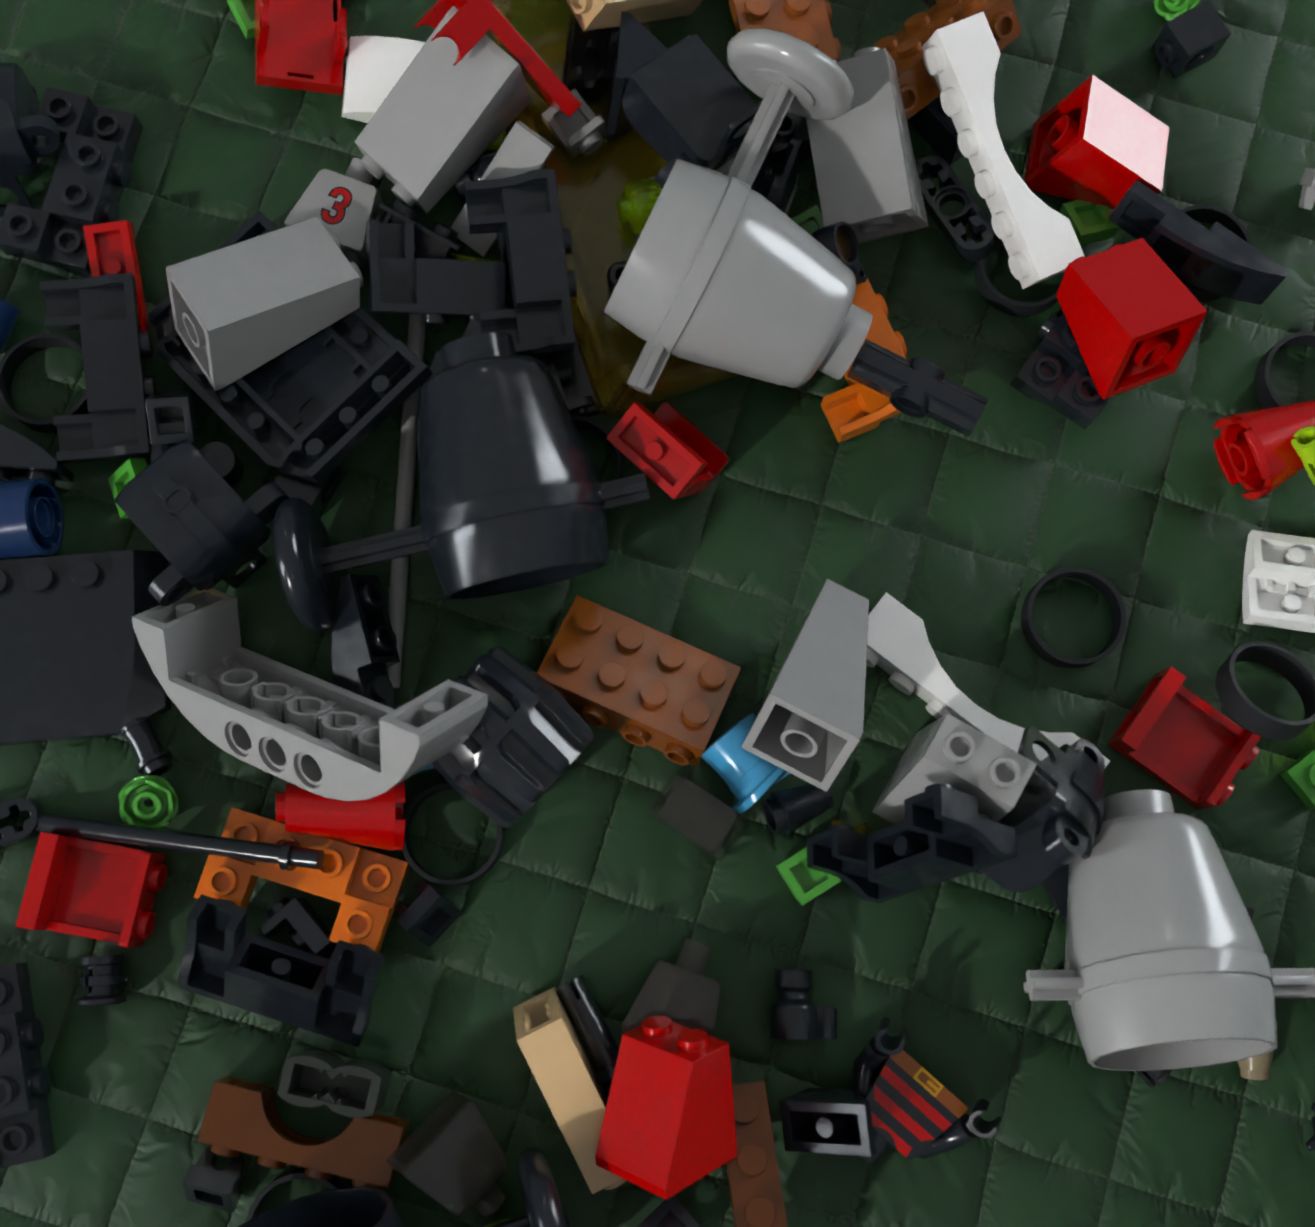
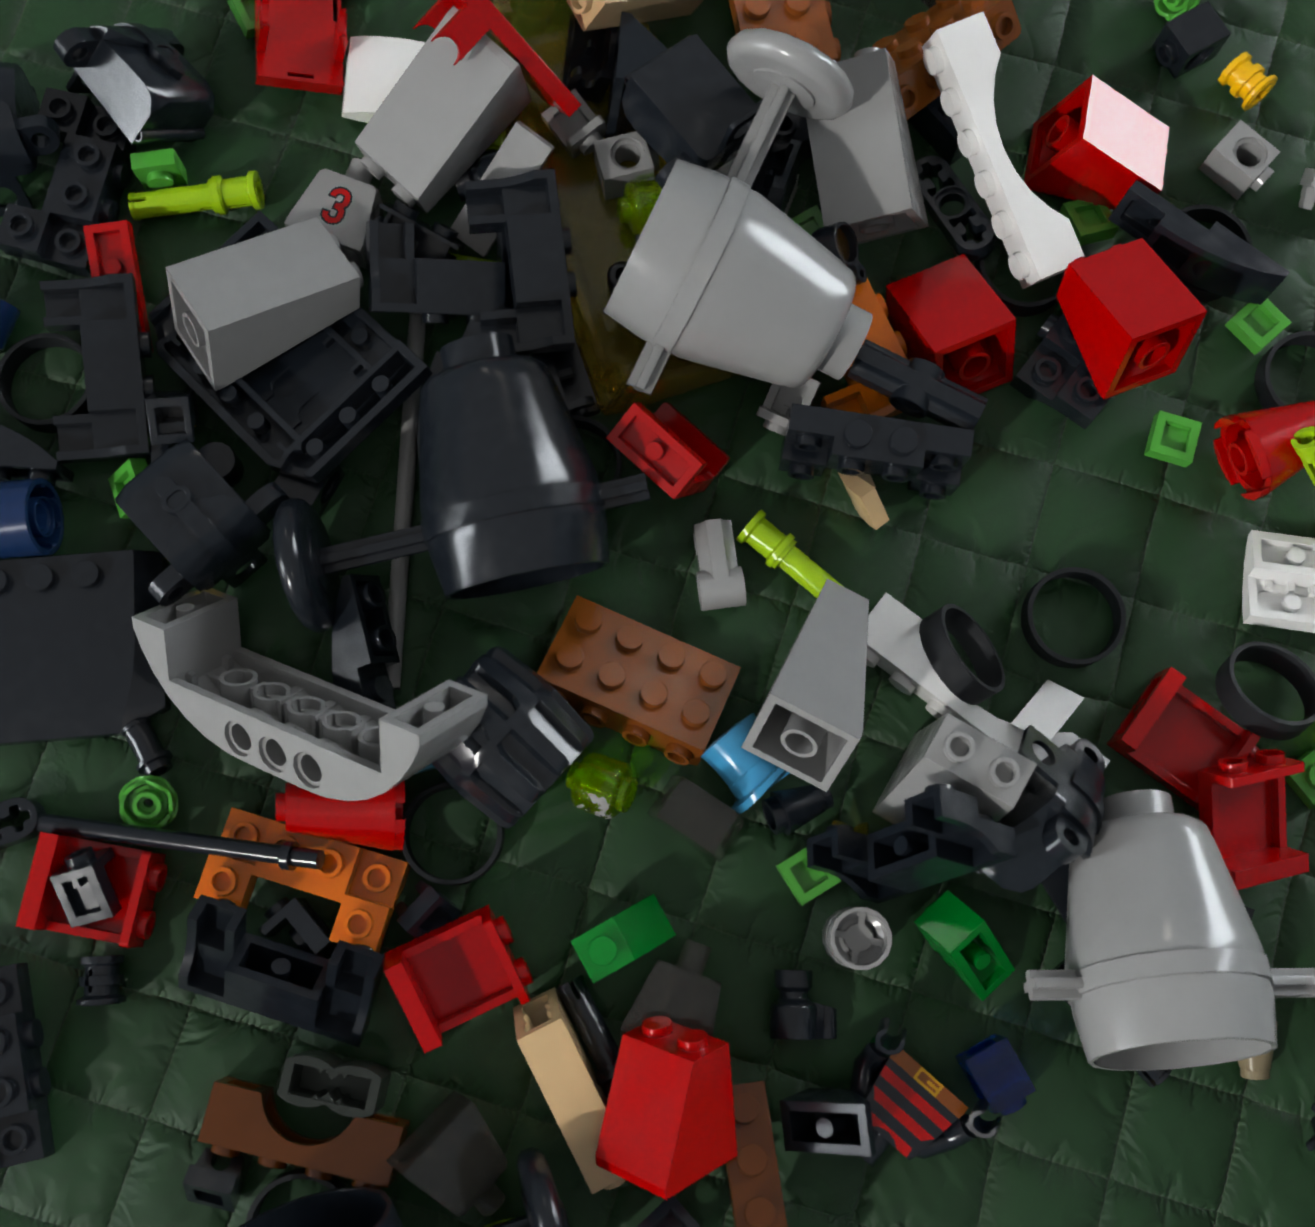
none -> black bracket [49,846,122,928]
none -> black piece [53,22,215,144]
none -> lime pin [128,170,265,221]
none -> bright green plate [130,148,188,190]
none -> red panel [383,904,534,1053]
none -> clear neon green head [566,753,638,819]
none -> green slope [570,894,676,984]
none -> light grey brick [593,131,660,200]
none -> light grey piece [693,518,747,611]
none -> lime pin [736,509,844,598]
none -> light grey bracket [756,378,822,436]
none -> black bracket [778,403,975,500]
none -> light grey wheel [822,907,892,970]
none -> tan slope [838,472,890,530]
none -> red slope [886,254,1016,394]
none -> green slope [914,890,1015,1002]
none -> black tyre [919,604,1005,705]
none -> clear blue brick [955,1033,1036,1116]
none -> white sticker [1011,680,1084,741]
none -> bright green plate [1144,410,1202,468]
none -> red panel [1198,749,1309,890]
none -> light grey brick [1199,120,1280,200]
none -> yellow bush [1218,51,1278,111]
none -> bright green plate [1225,298,1292,355]

